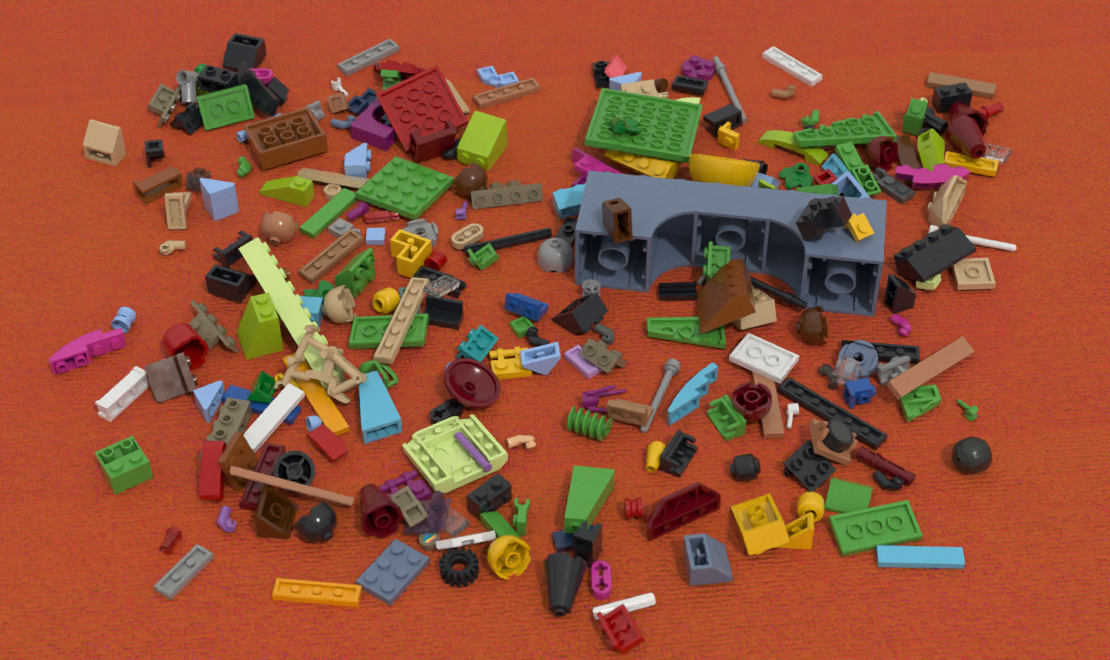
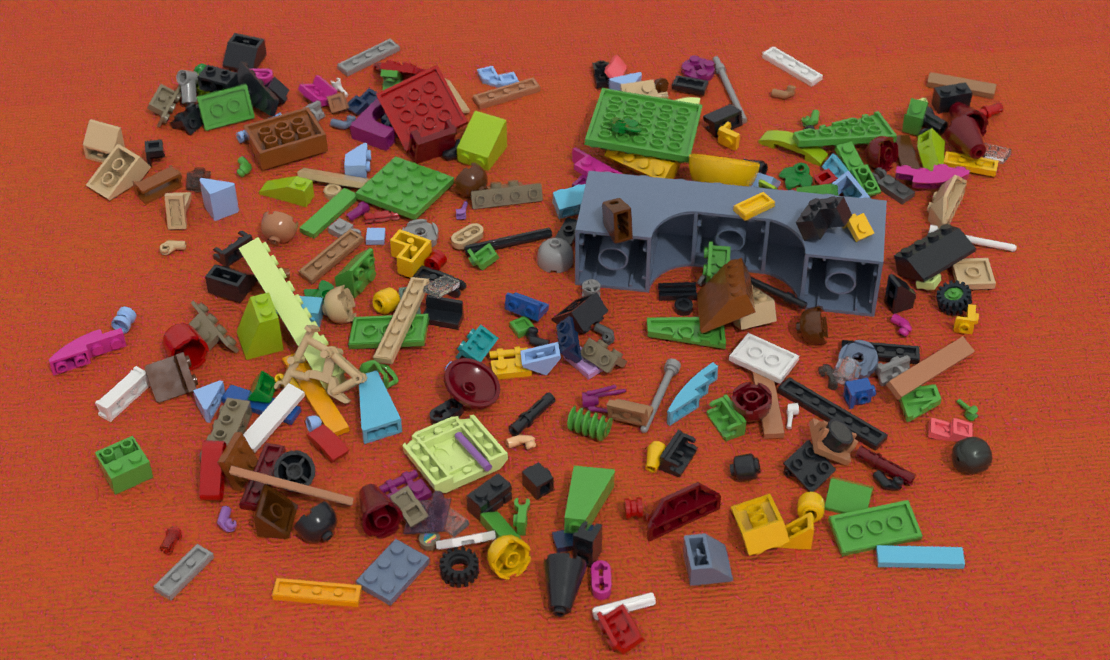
none -> tan slope [86,144,151,200]
none -> dark pink bracket [298,75,337,107]
none -> black pin [508,392,555,436]
none -> black brick [522,462,554,500]
none -> dark blue bracket [556,316,582,364]
none -> black tile [674,298,693,316]
none -> yellow tile [733,192,775,221]
none -> coral slope [928,417,973,441]
none -> black wheel [937,280,972,316]
none -> yellow bracket [953,304,979,334]

